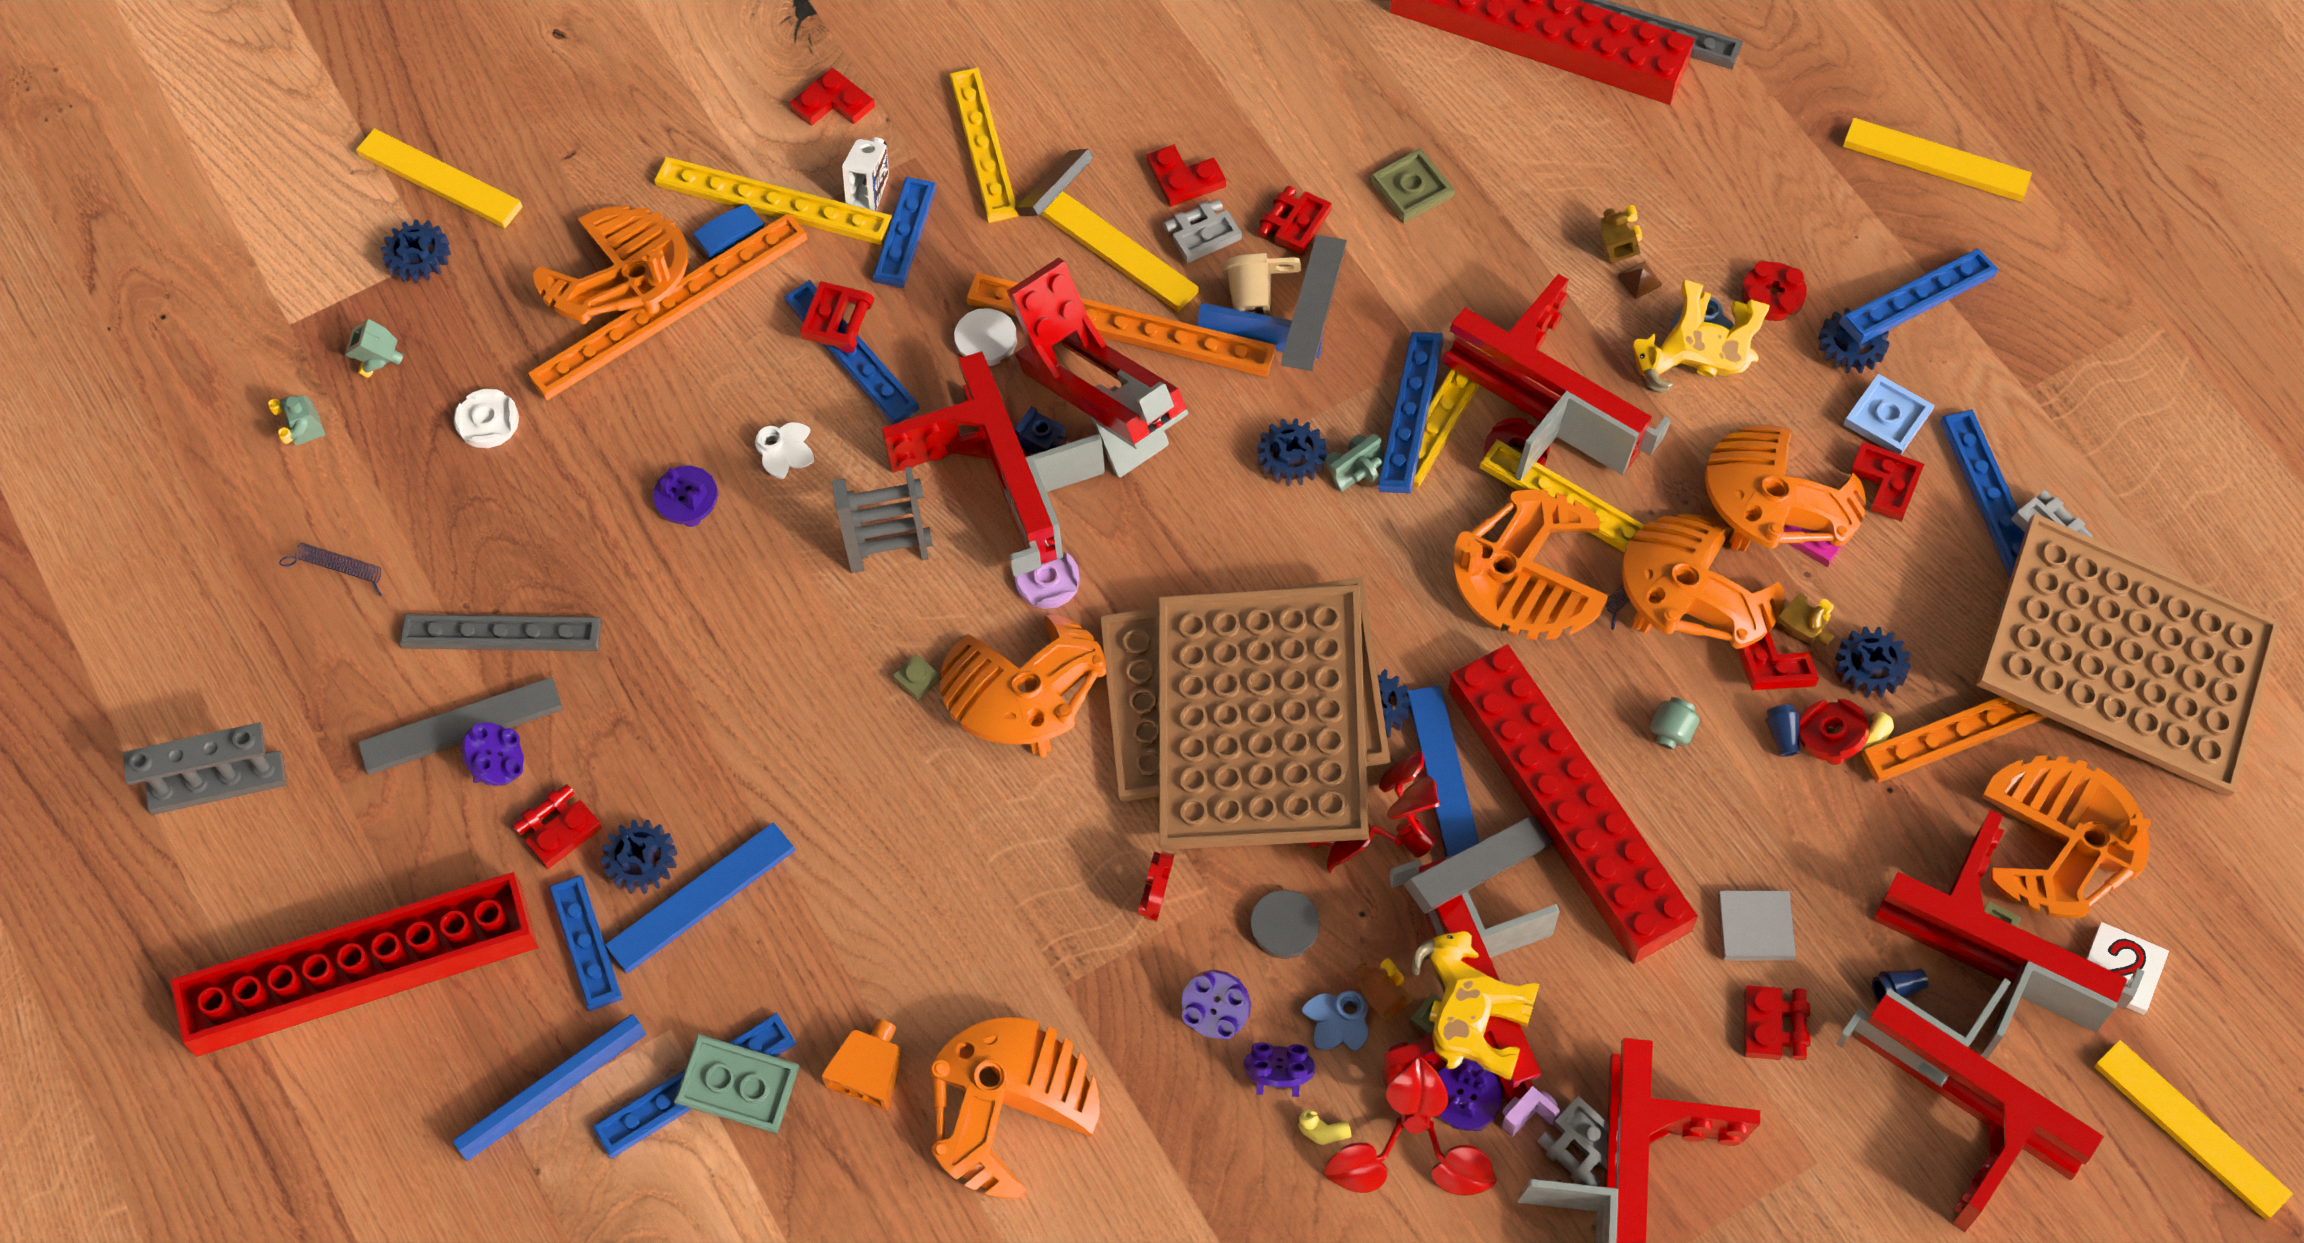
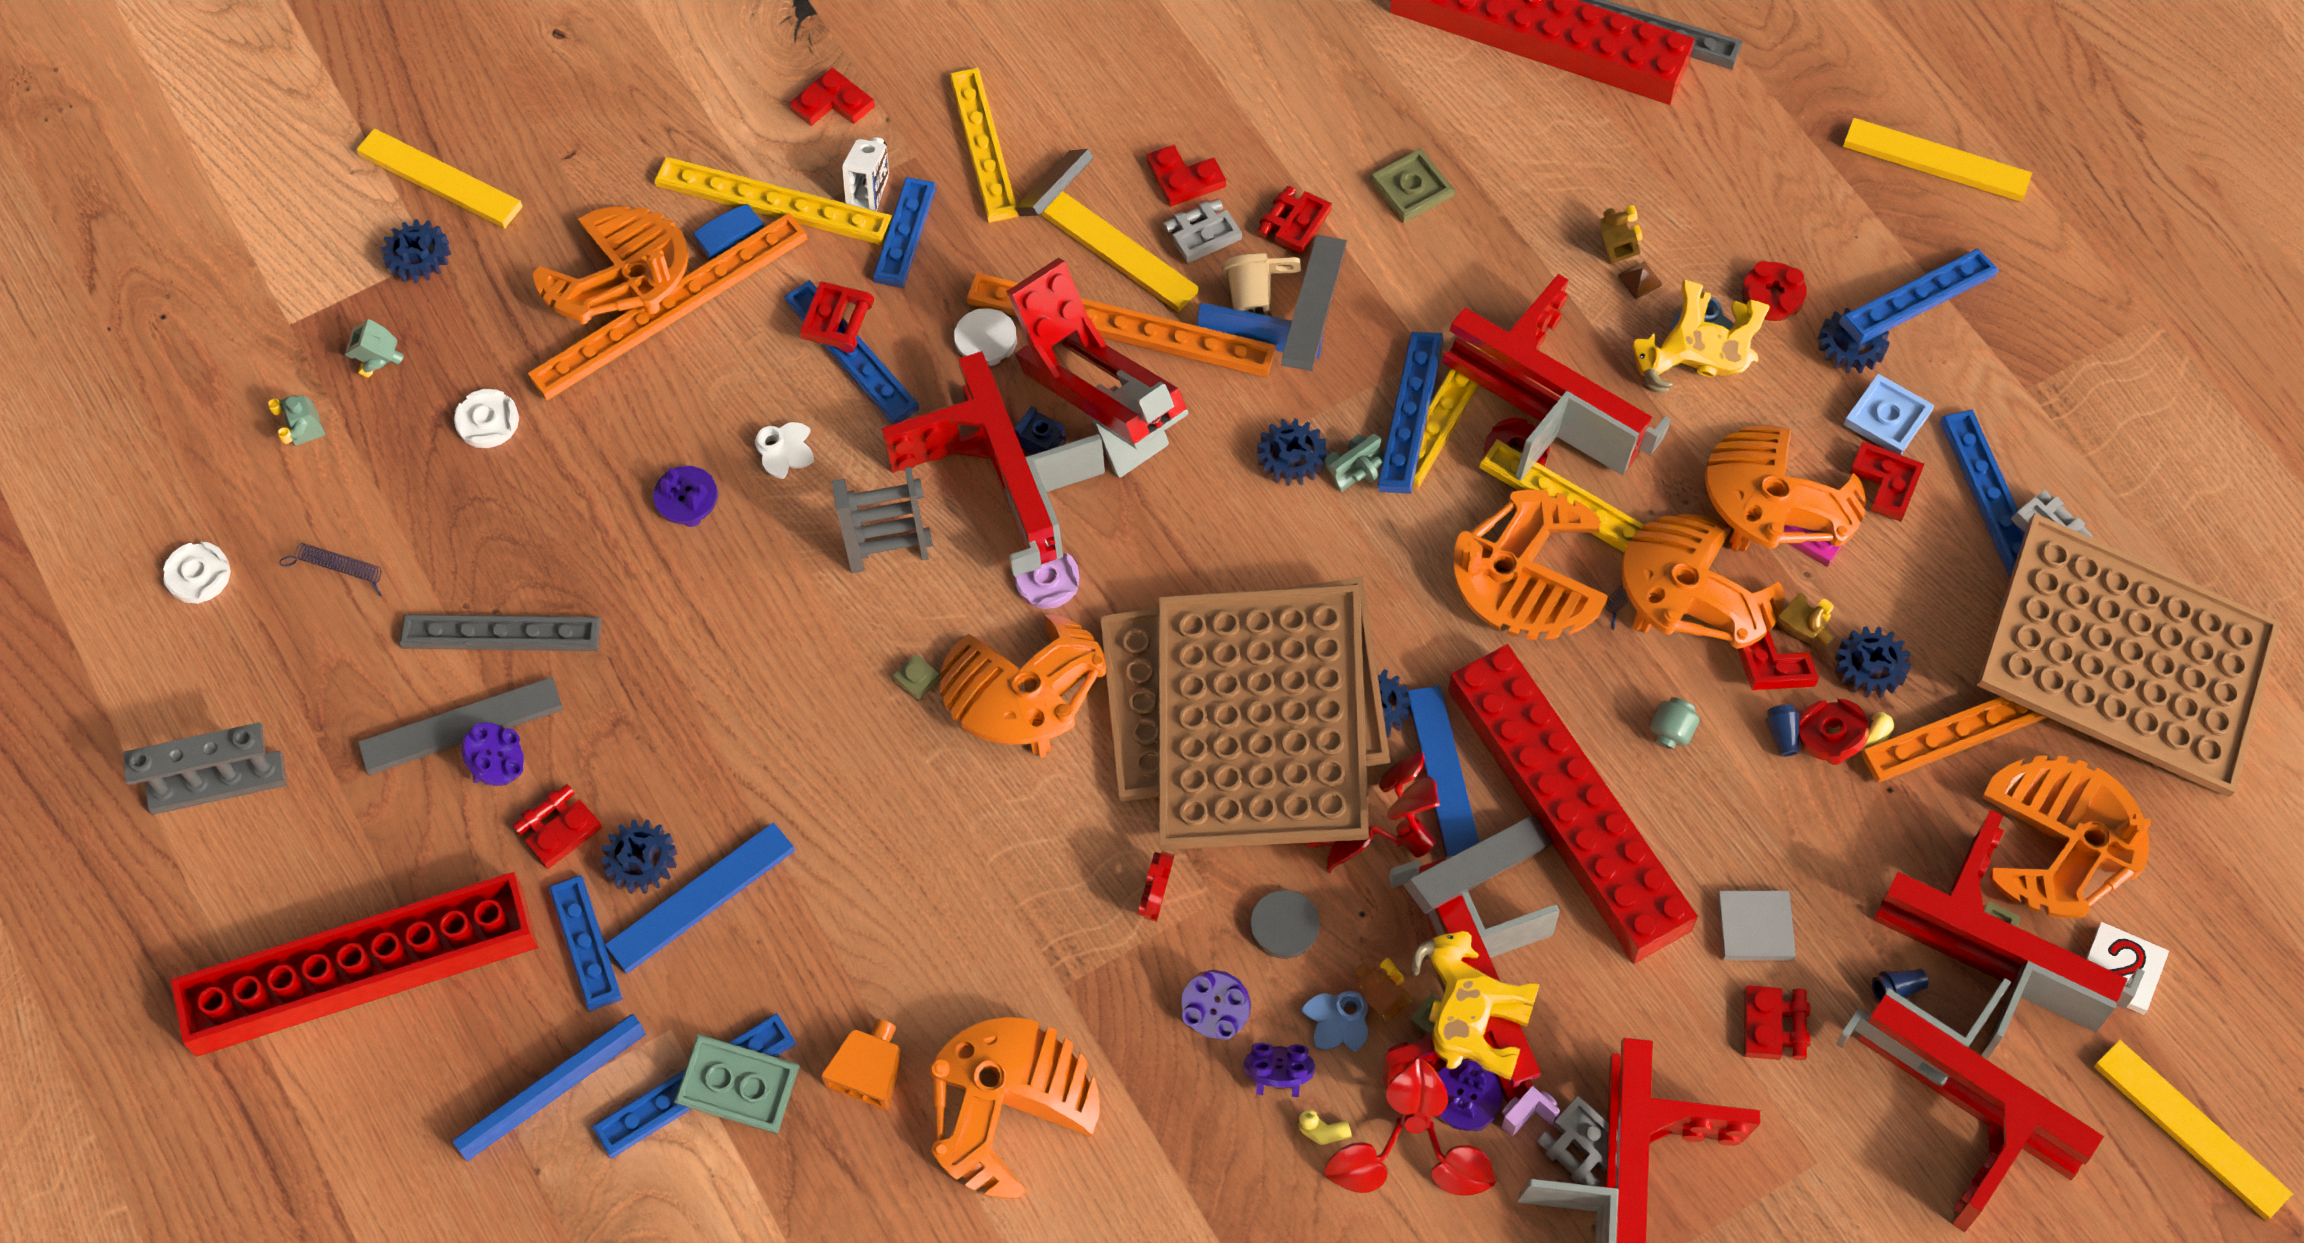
none -> white tile [163,542,231,603]

